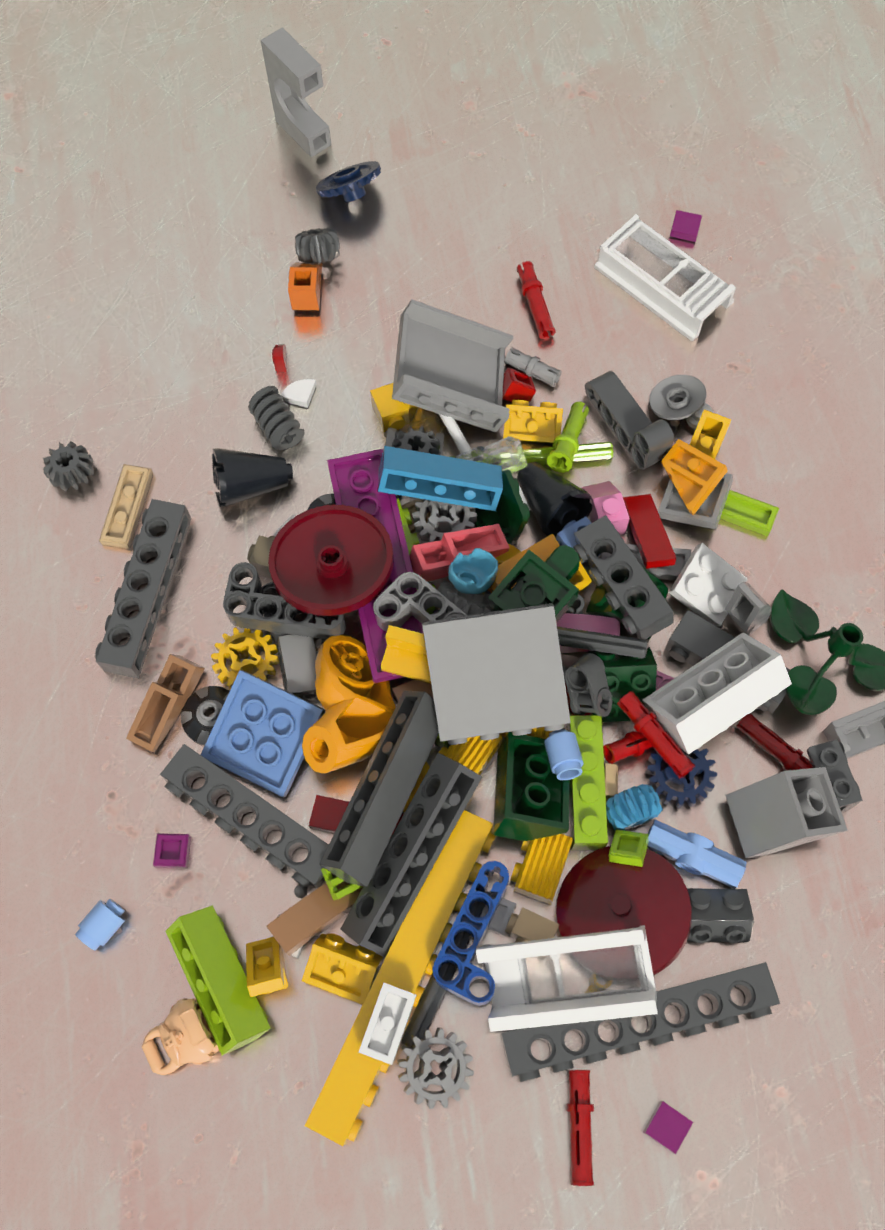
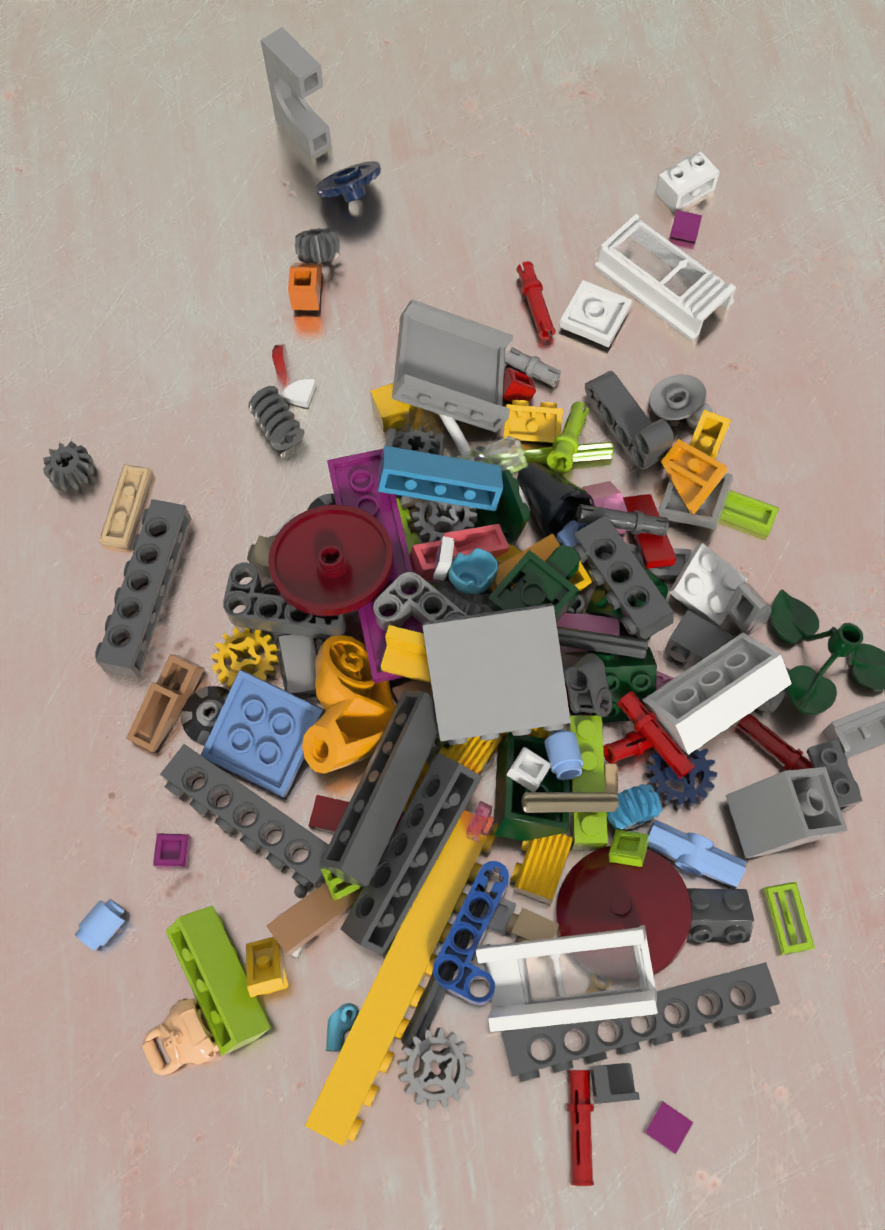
black cone [212,448,293,507] -> none
yellow bracket [302,933,383,1005] -> none
white plate [359,982,417,1065] -> none
none -> medium azure arm [326,1003,359,1052]
none -> white tile [433,536,454,581]
none -> clear pink plate [466,801,495,843]
none -> white tile [507,747,551,792]
none -> dark tan axle [521,792,619,813]
none -> white plate [559,280,632,347]
none -> dark grey pin [576,504,669,536]
none -> dark grey panel [589,1063,640,1104]
none -> white brick [655,151,720,213]
none -> lime tile [762,881,815,955]

